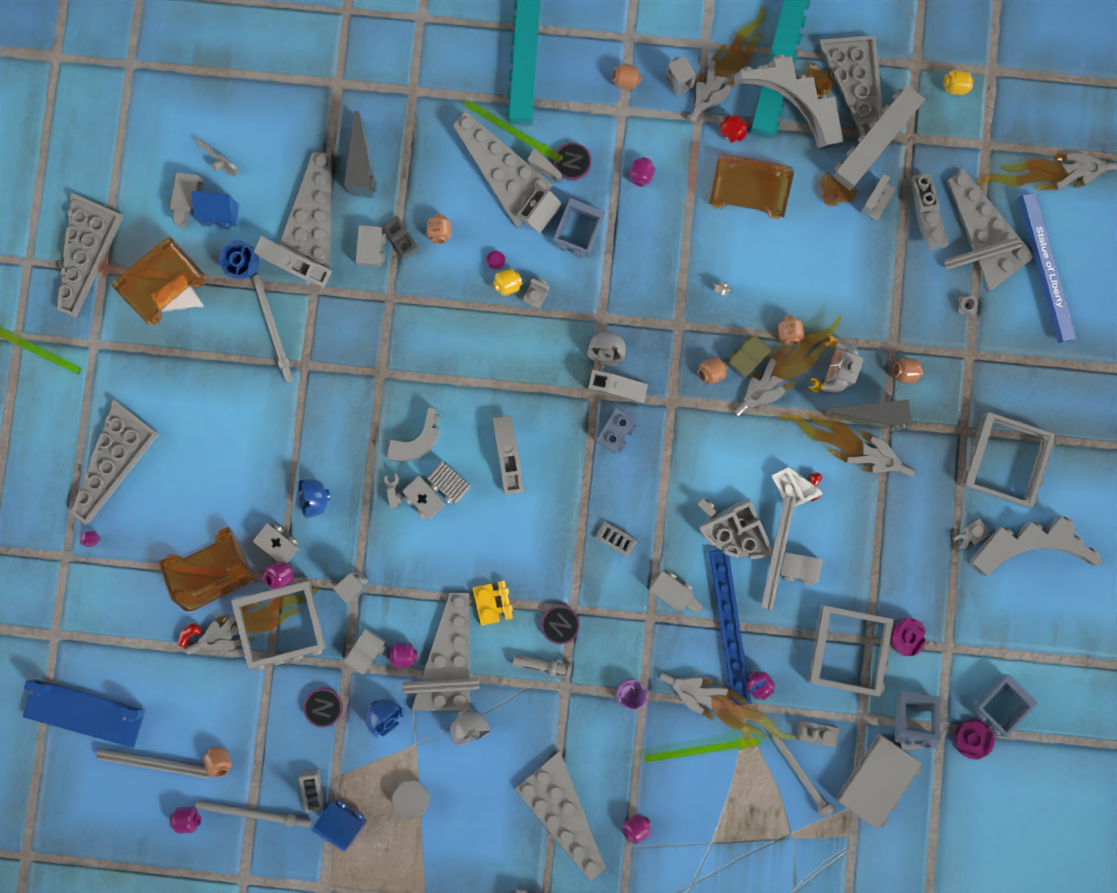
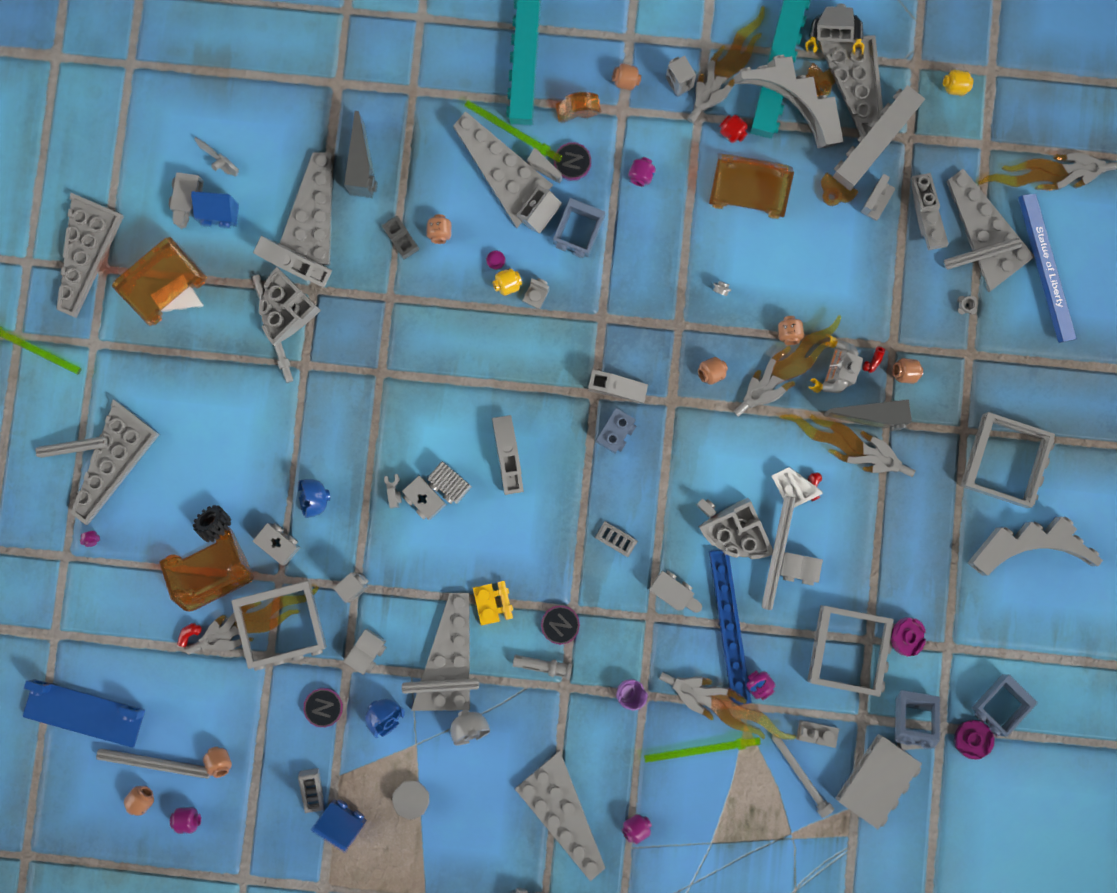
light grey bar [195,801,312,827] -> none
blue cylinder [219,240,259,279] -> none
magenta head [263,561,293,590] -> none
light grey brick [356,225,387,268] -> none
light grey arch [387,408,441,462] -> none
magenta head [388,642,417,668] -> none
light grey cylinder [587,330,626,366] -> none
olive brick [728,334,772,379] -> none
light grey plate [953,518,991,549] -> none
none -> light grey axle [35,437,108,458]
none -> nougat head [124,786,154,816]
none -> black tyre [193,505,231,542]
none -> light grey brick [259,267,321,346]
none -> clear orange brick [555,92,601,123]
none -> light grey torso [805,3,864,55]
none -> red arm [862,347,885,373]

